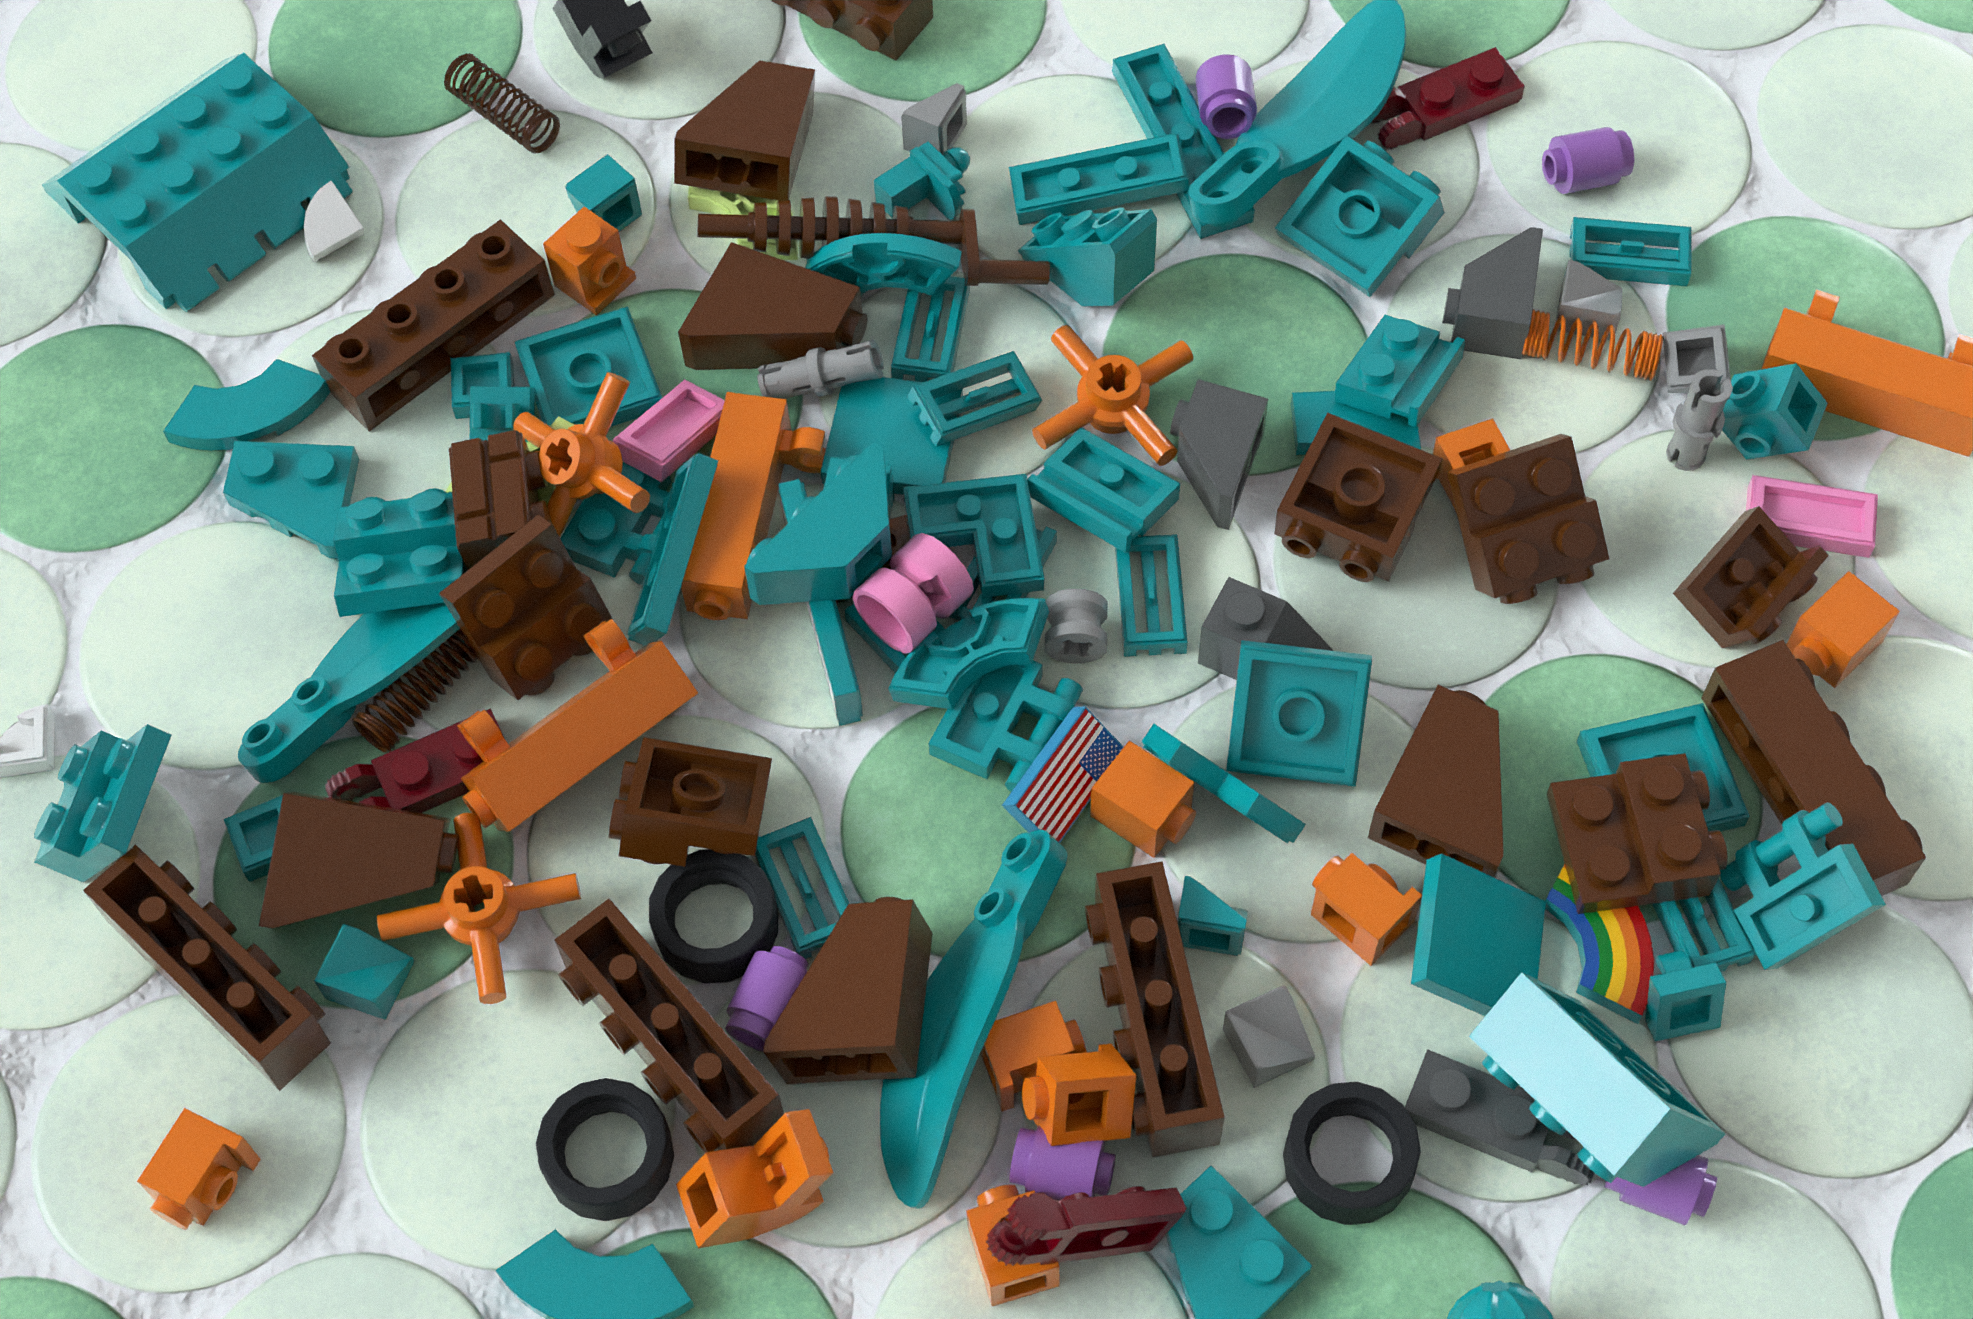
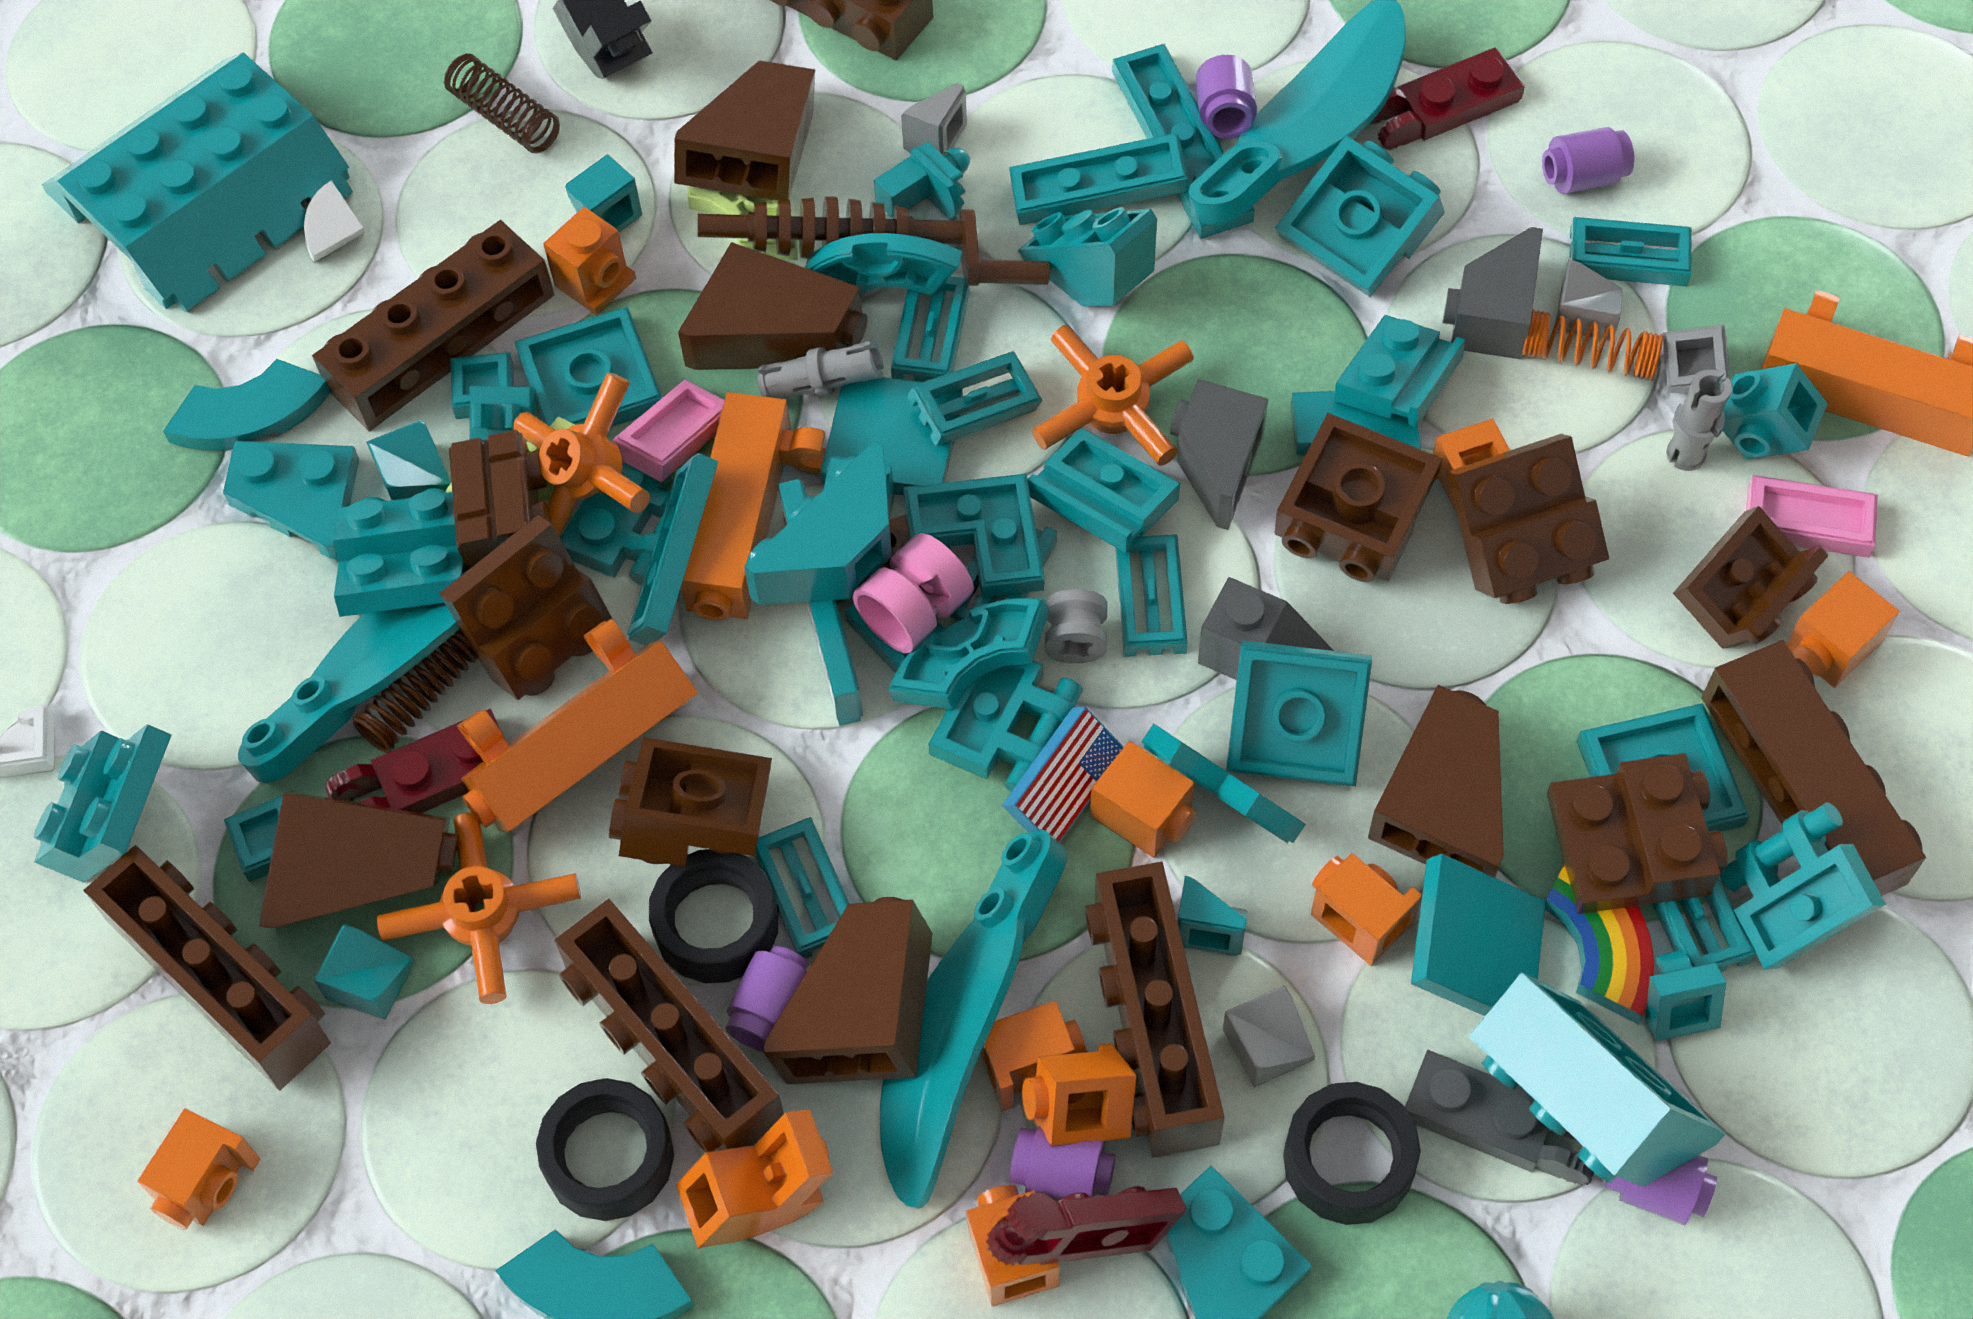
none -> teal slope [366,420,451,500]

